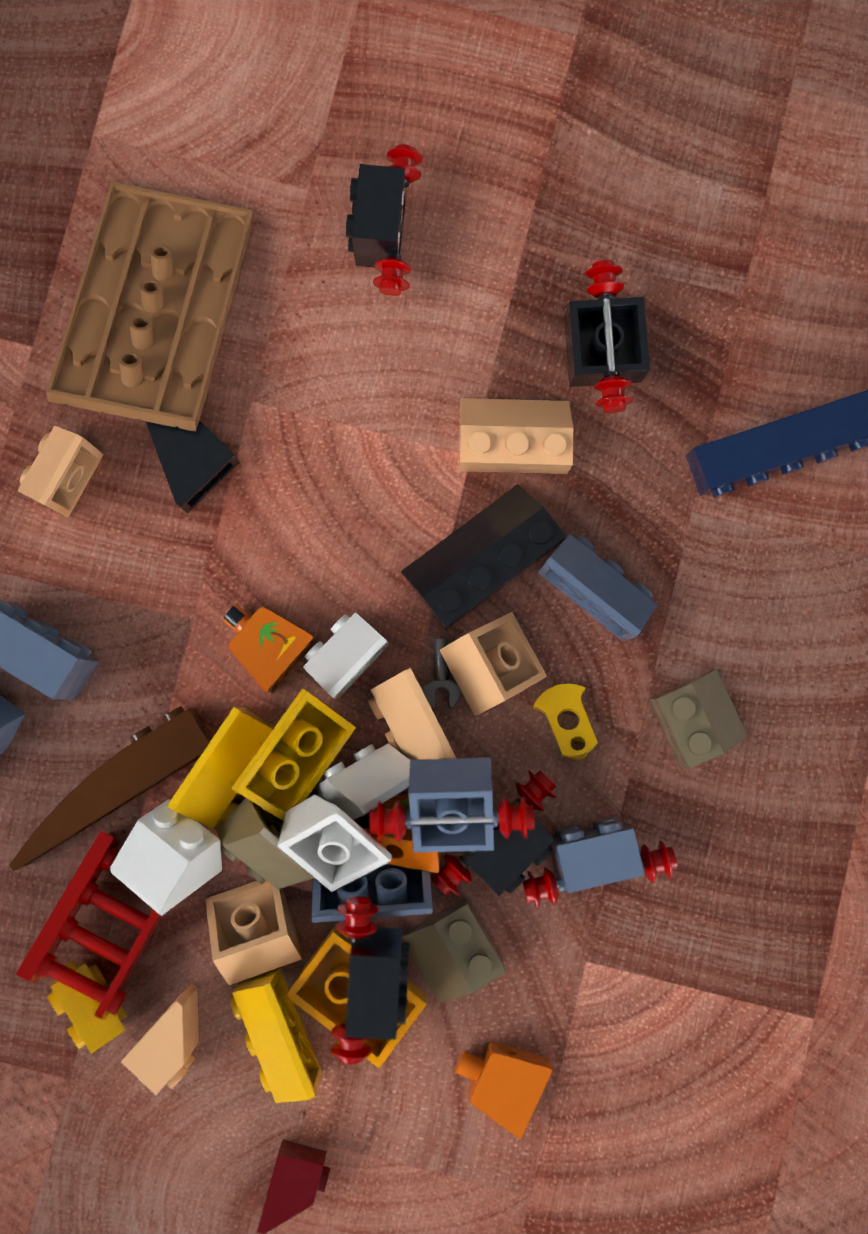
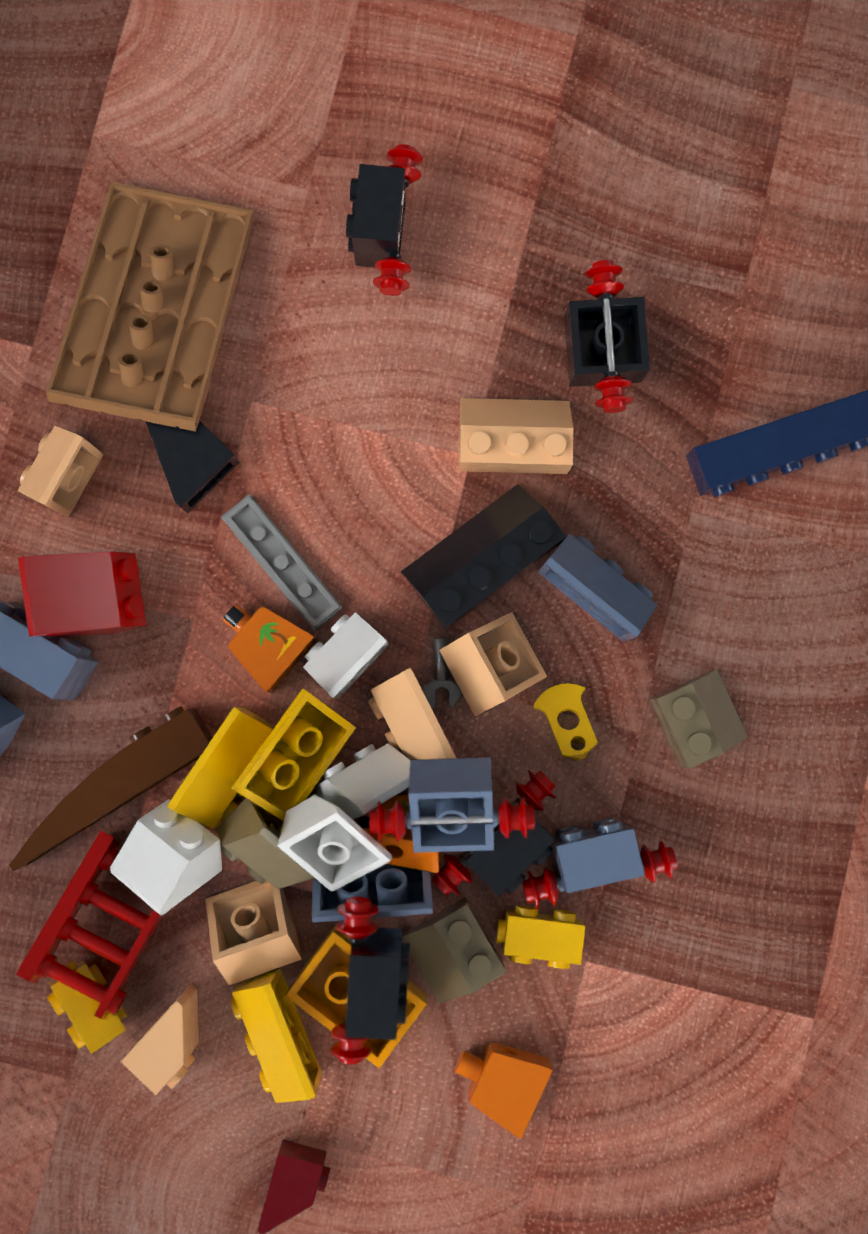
none -> red slope [18,551,147,637]
none -> light grey tile [221,494,343,631]
none -> yellow brick [496,905,585,969]

